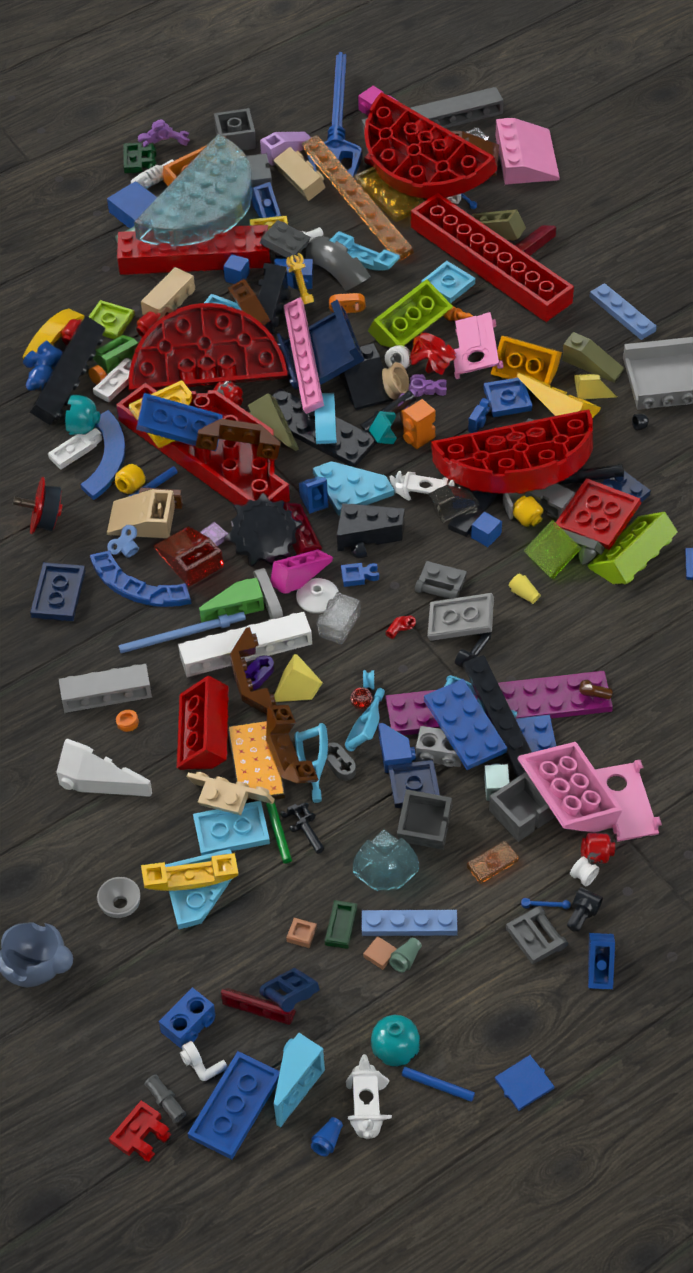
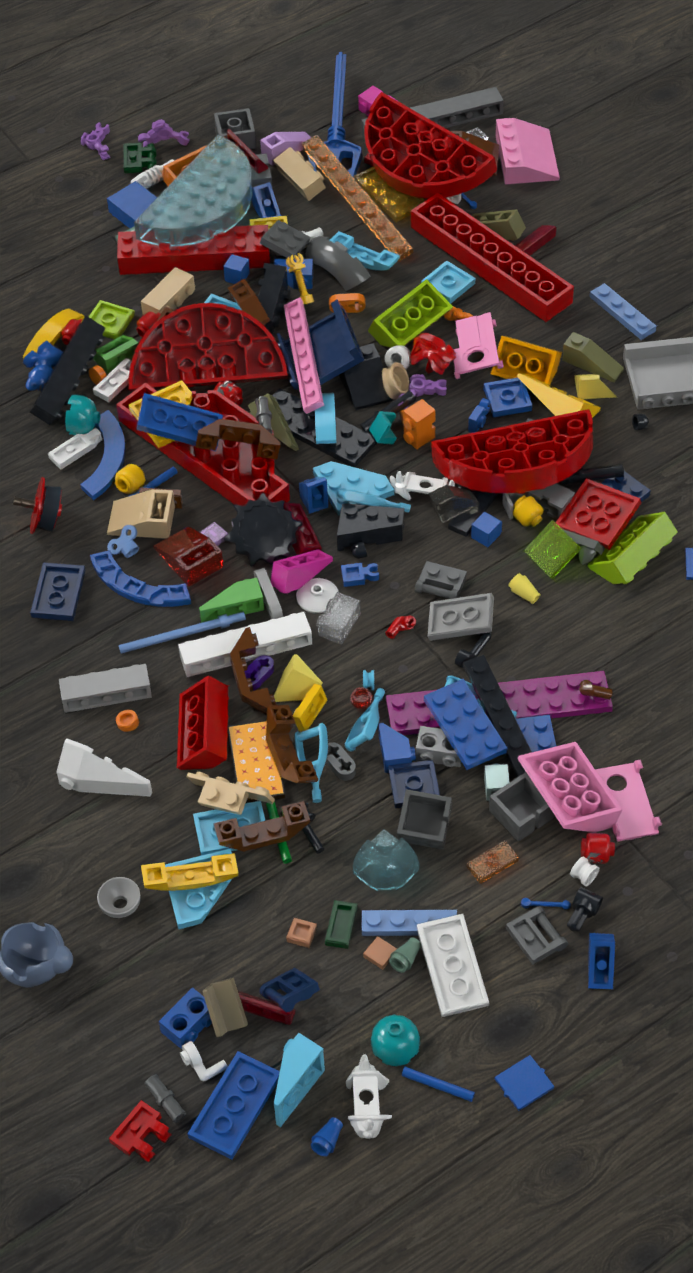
none -> medium lavender piece [81,123,110,160]
none -> dark tan panel [203,978,248,1037]
none -> reddish brown slope [213,801,310,852]
none -> dark red slope [227,129,268,174]
none -> dark grey pin [255,396,273,434]
none -> yellow plate [293,684,327,731]
none -> medium azure piece [336,488,411,513]
none -> white tile [416,914,489,1017]

